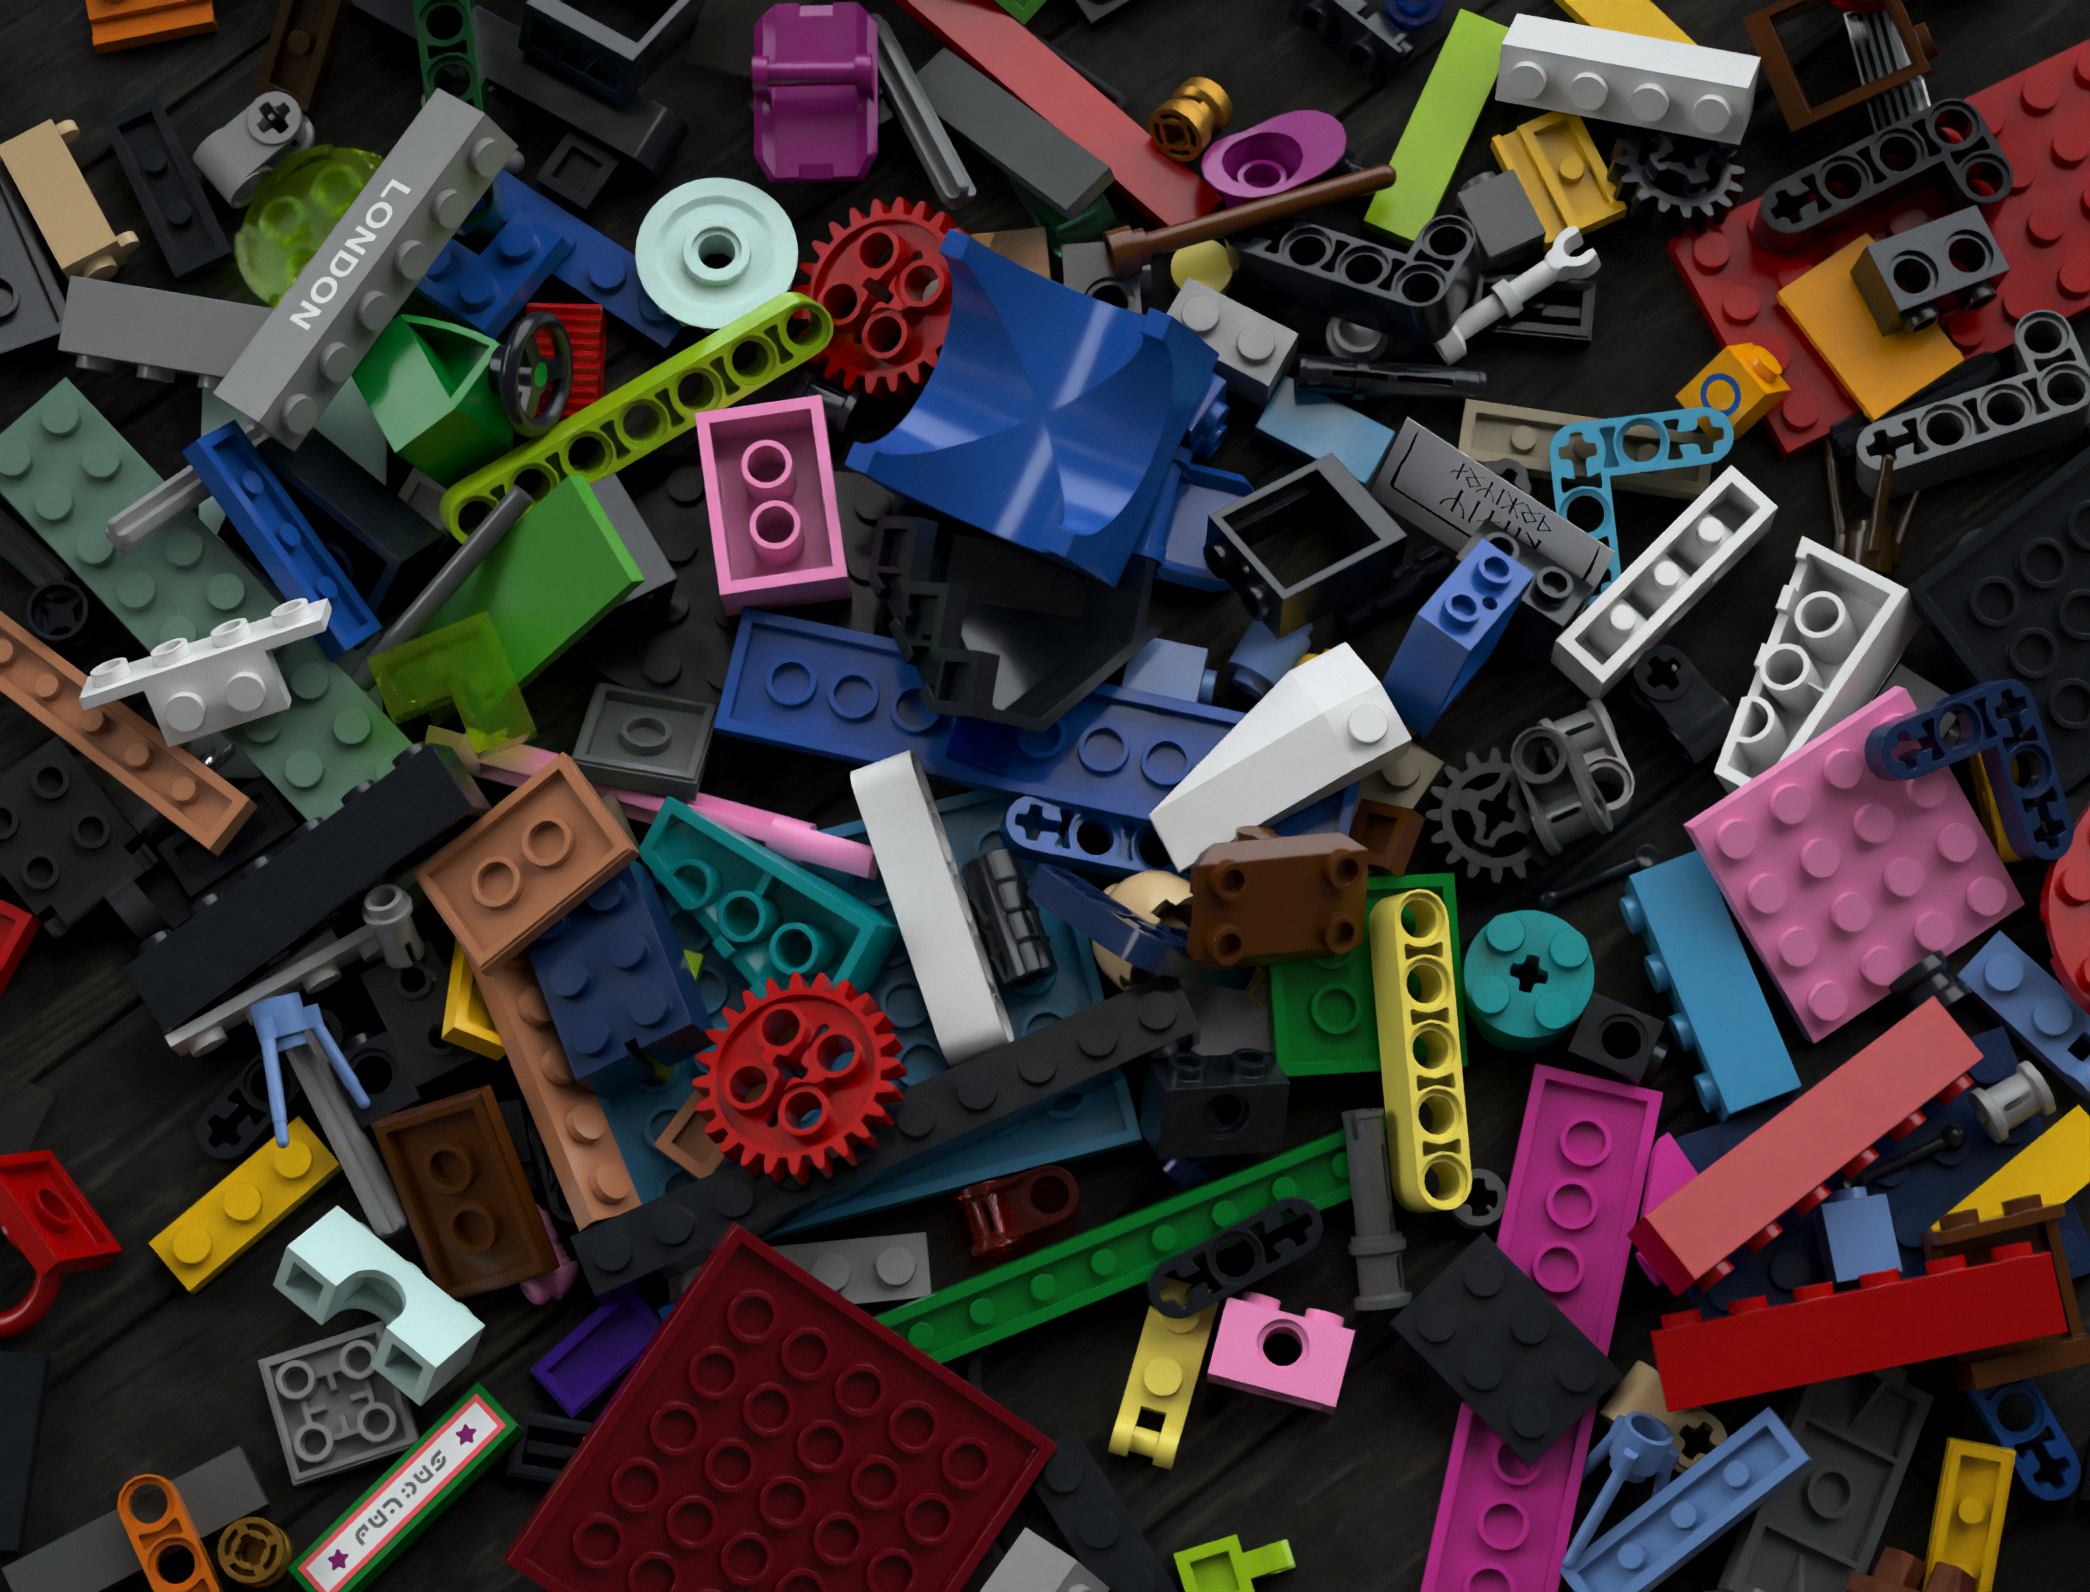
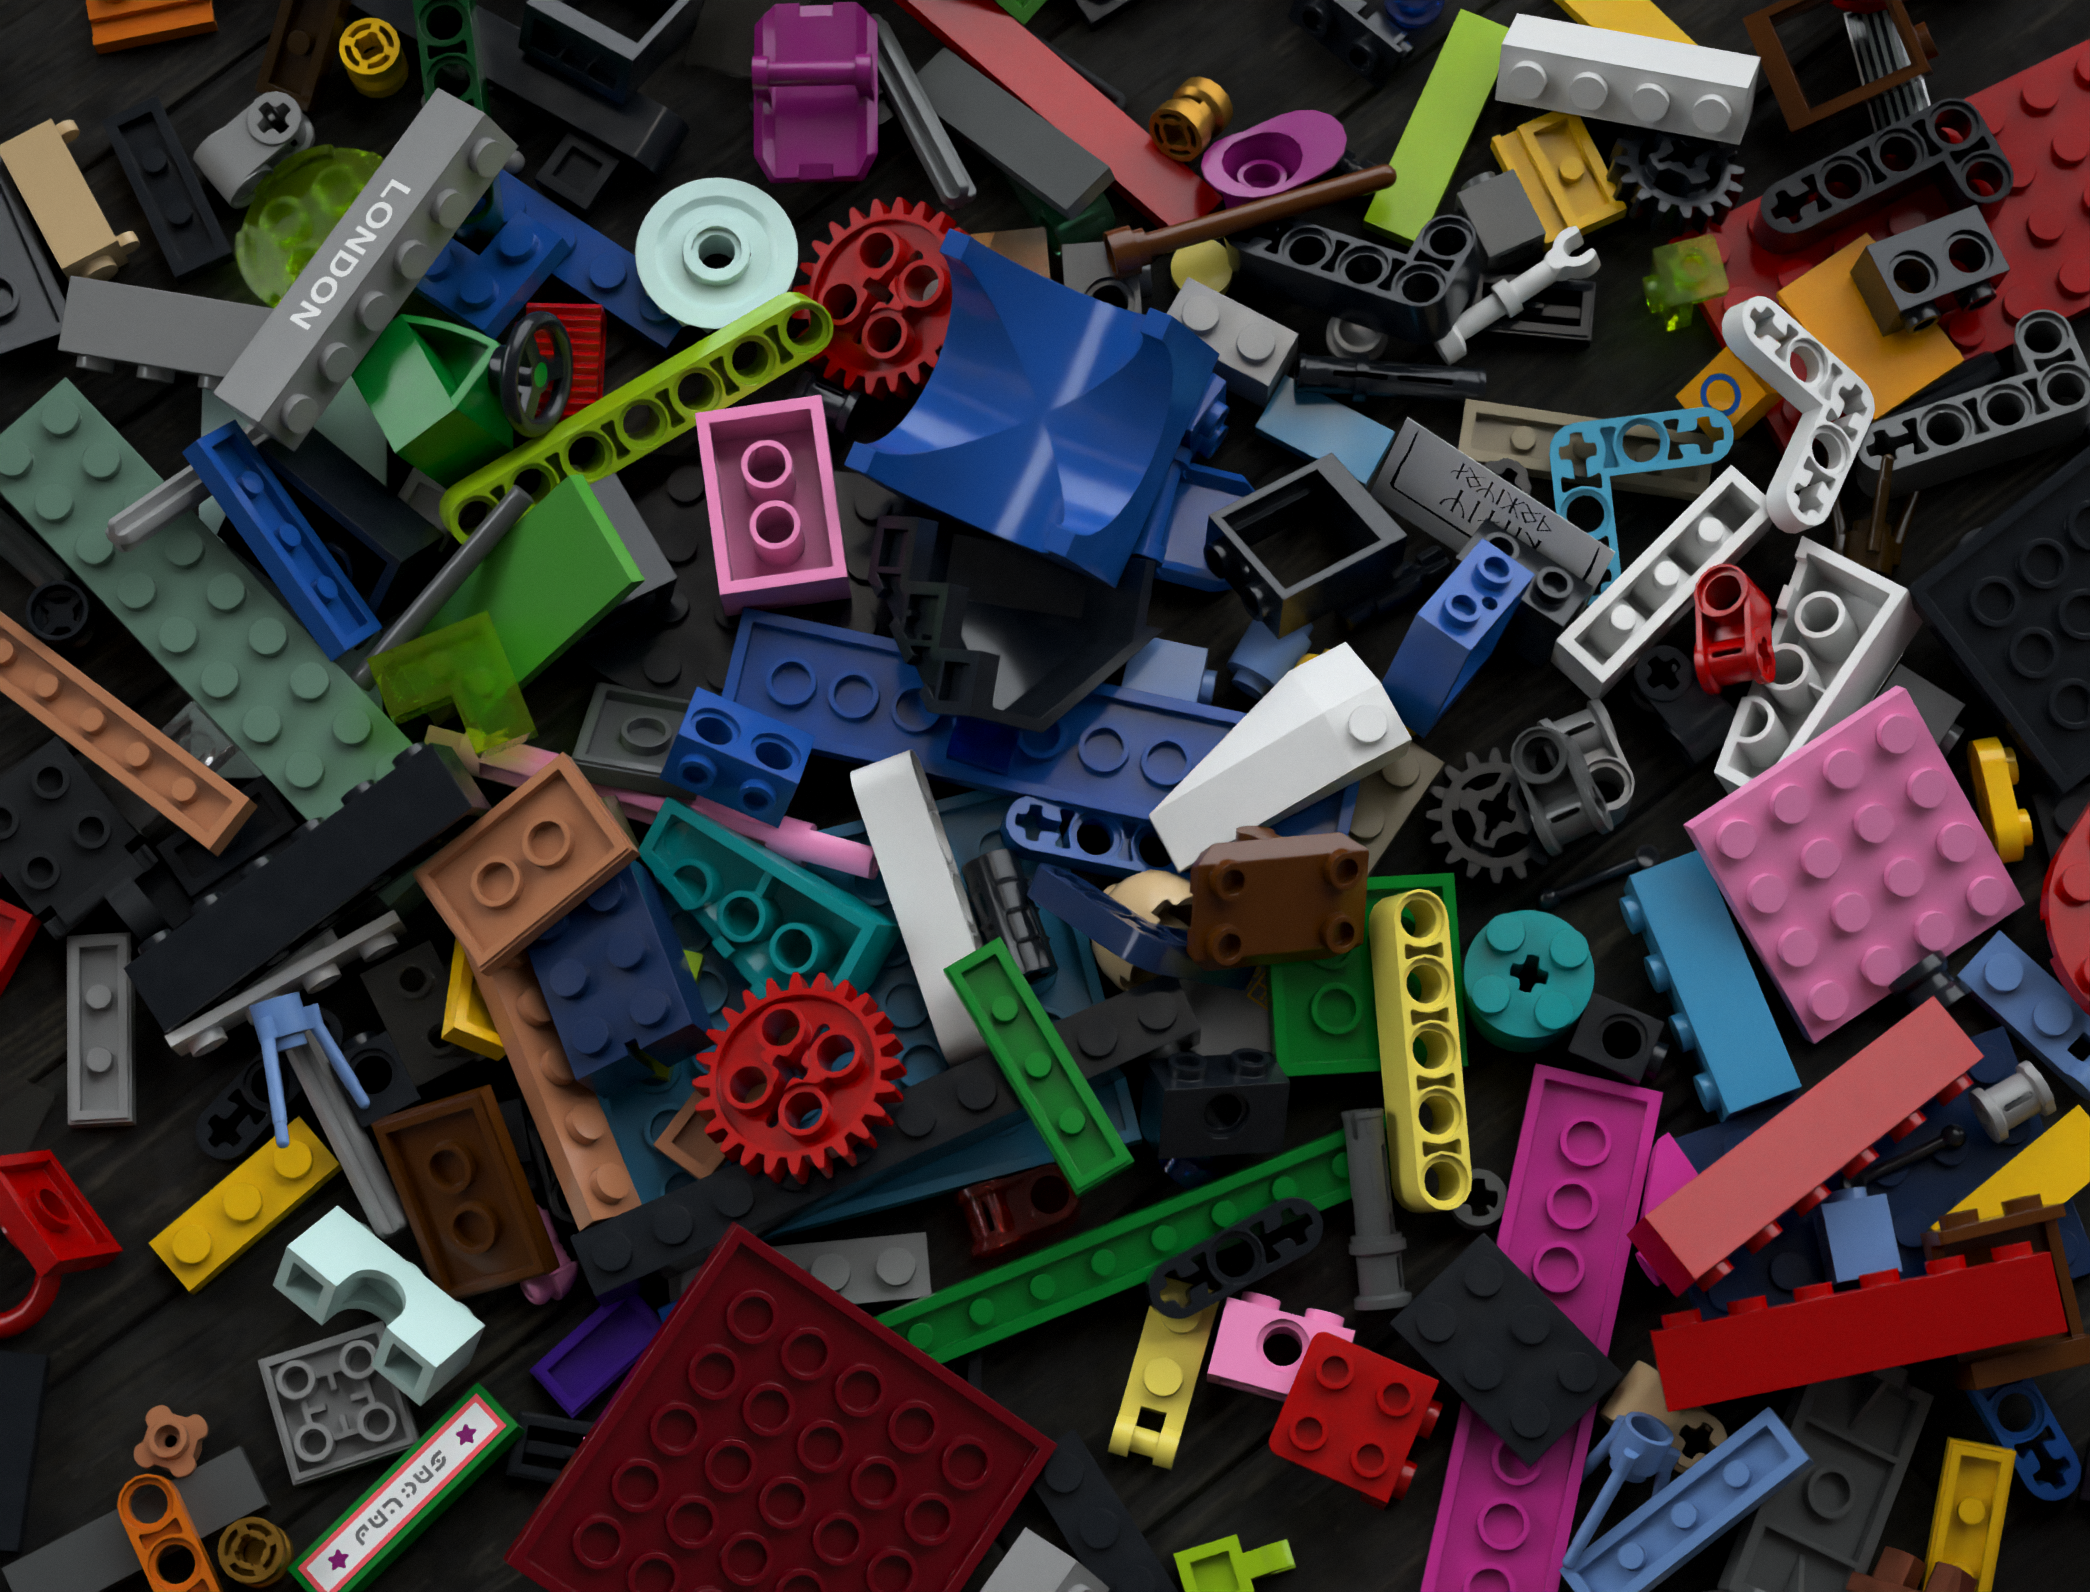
white bracket [79,598,332,748] -> none
light grey pin [362,884,425,968] -> none
reddish brown plate [1348,798,1425,877] -> none
dark blue beam [1864,679,2074,861] -> none
none -> light grey tile [67,932,136,1129]
none -> nougat plate [134,1405,209,1478]
none -> yellow wheel [339,18,409,98]
none -> blue brick [659,687,816,828]
none -> green tile [943,937,1135,1198]
none -> red bracket [1268,1332,1444,1511]
none -> clear neon green bracket [1643,234,1729,331]
none -> red piece [1694,564,1776,695]
none -> white beam [1722,296,1875,534]

